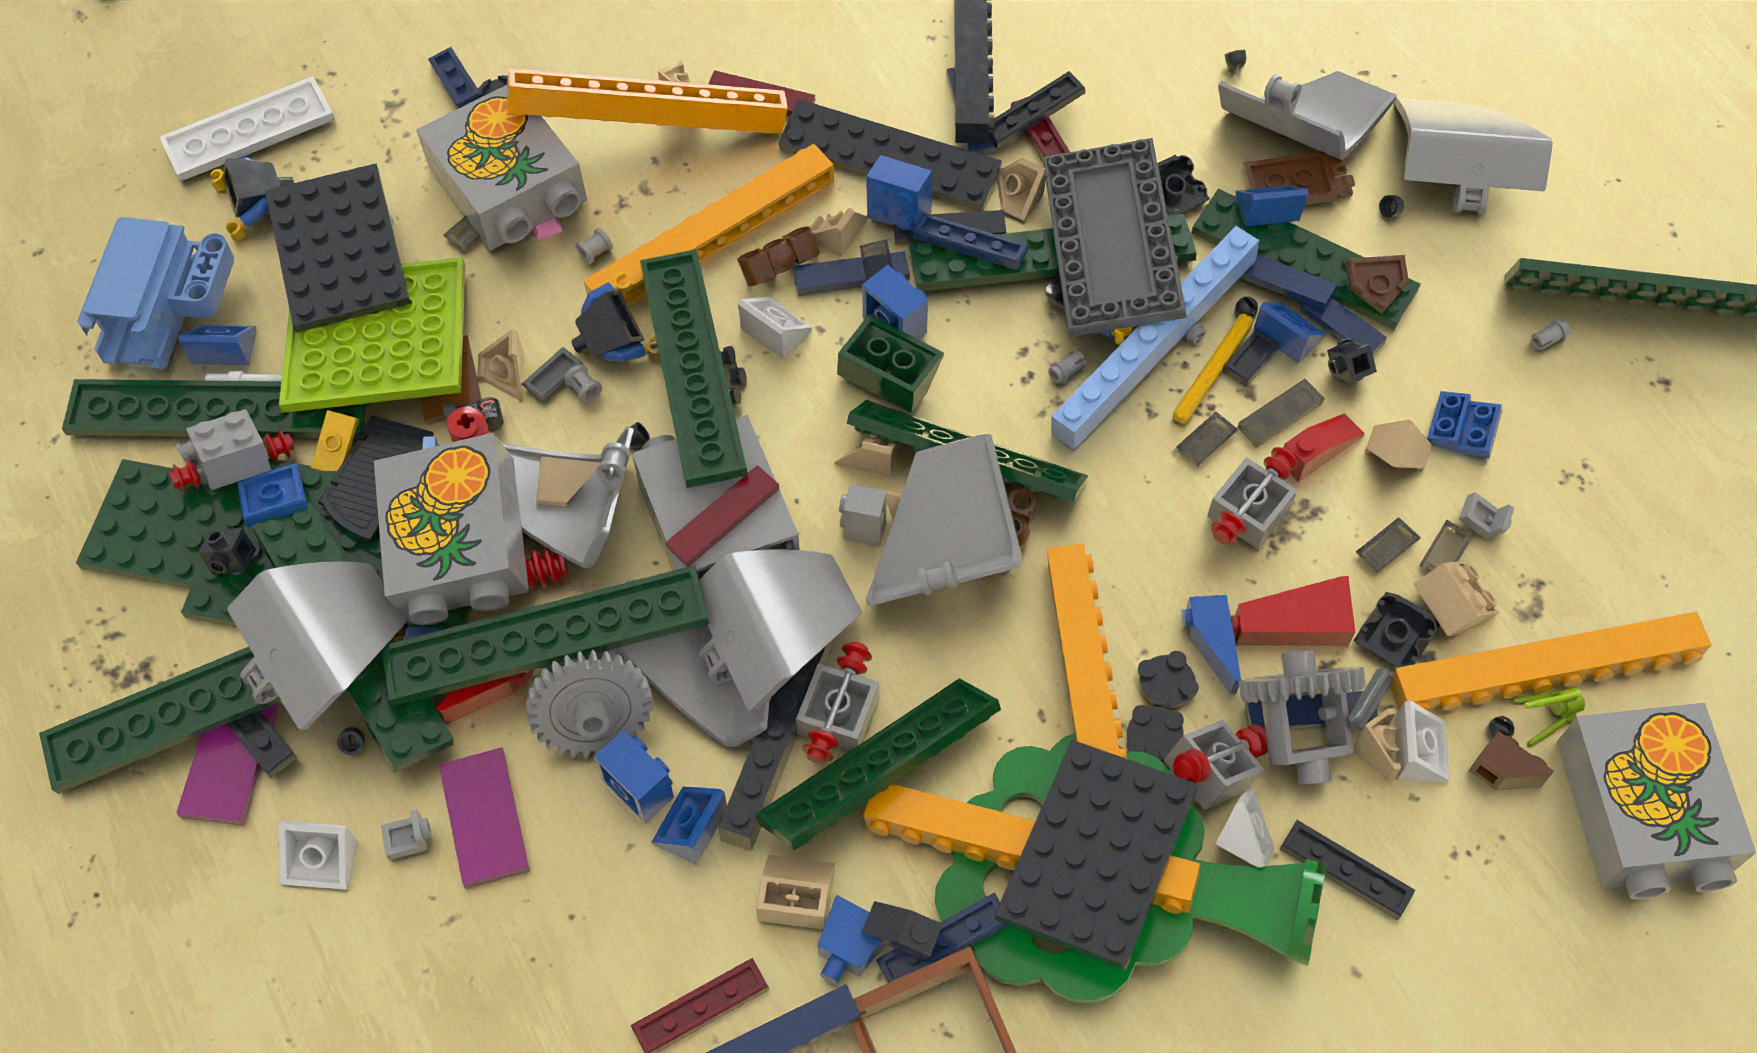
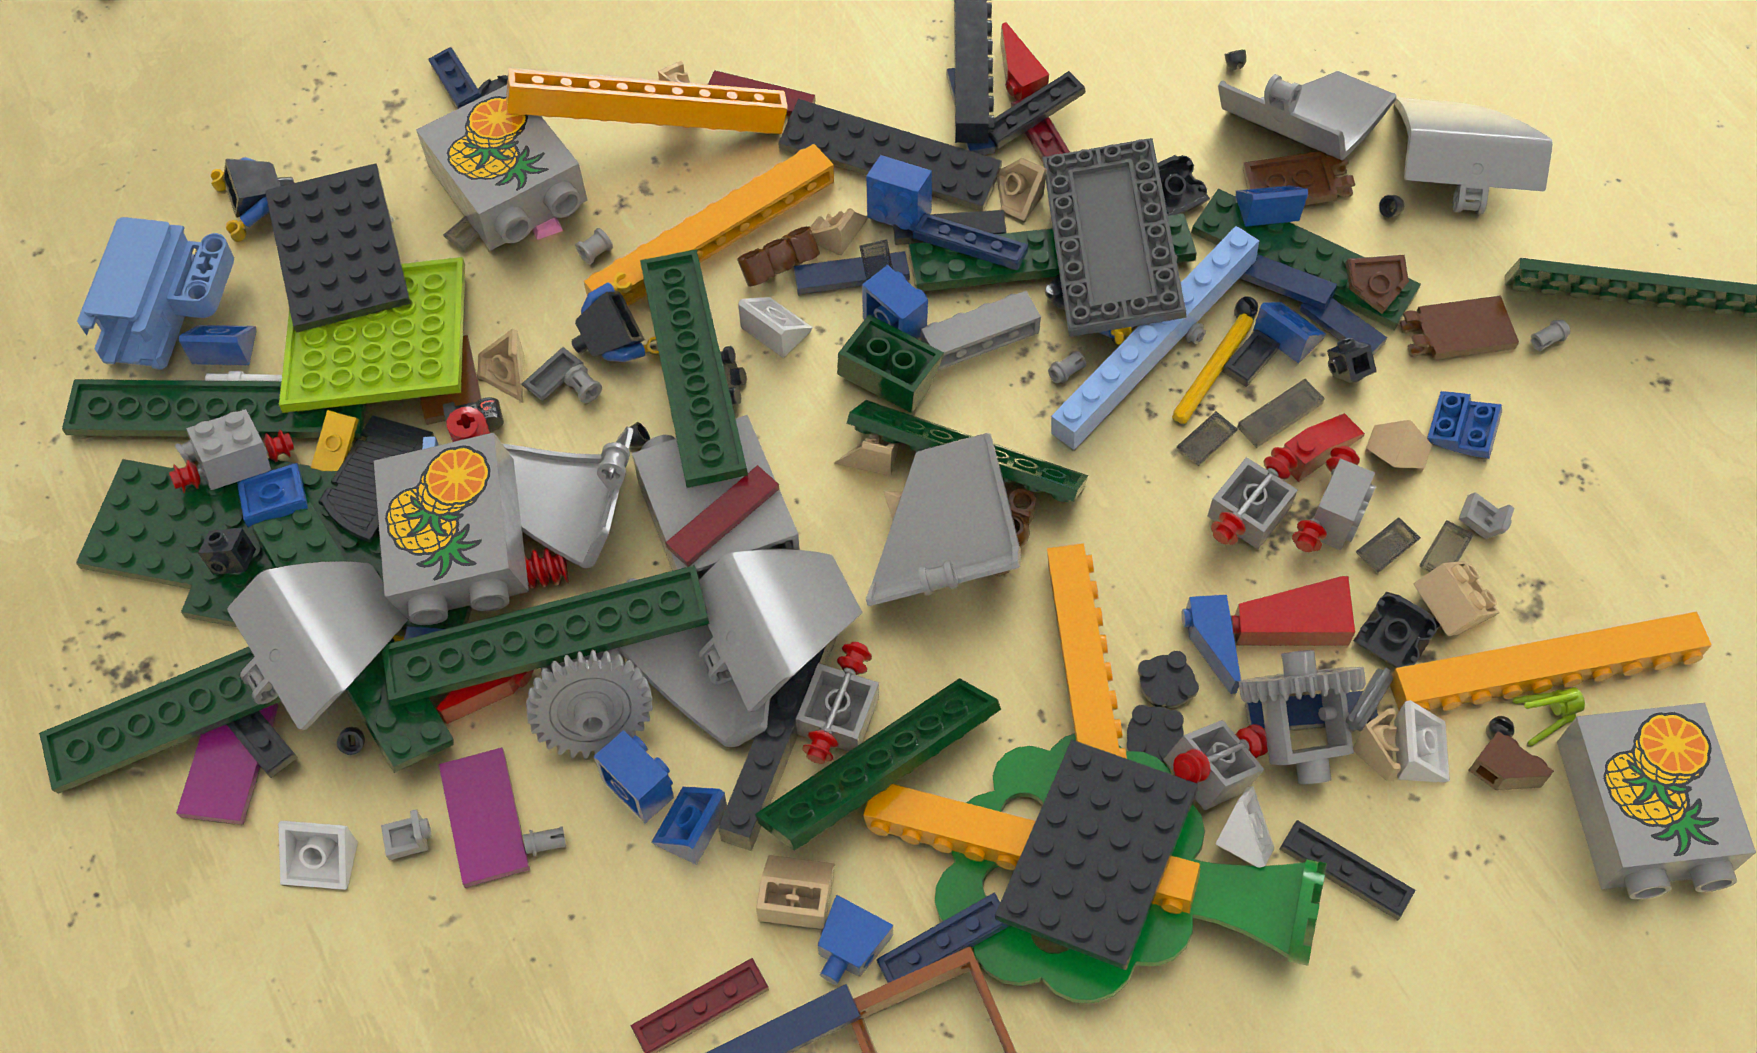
white plate [159,76,335,182] -> none
tan slope [536,457,600,507] -> none
light grey brick [839,484,887,546] -> none
black slope [861,901,943,960] -> none
none -> light grey pin [523,826,566,856]
none -> light grey brick [921,291,1041,371]
none -> red slope [1000,22,1050,100]
none -> light grey brick [1292,446,1376,553]
none -> reddish brown tile [1399,295,1519,360]

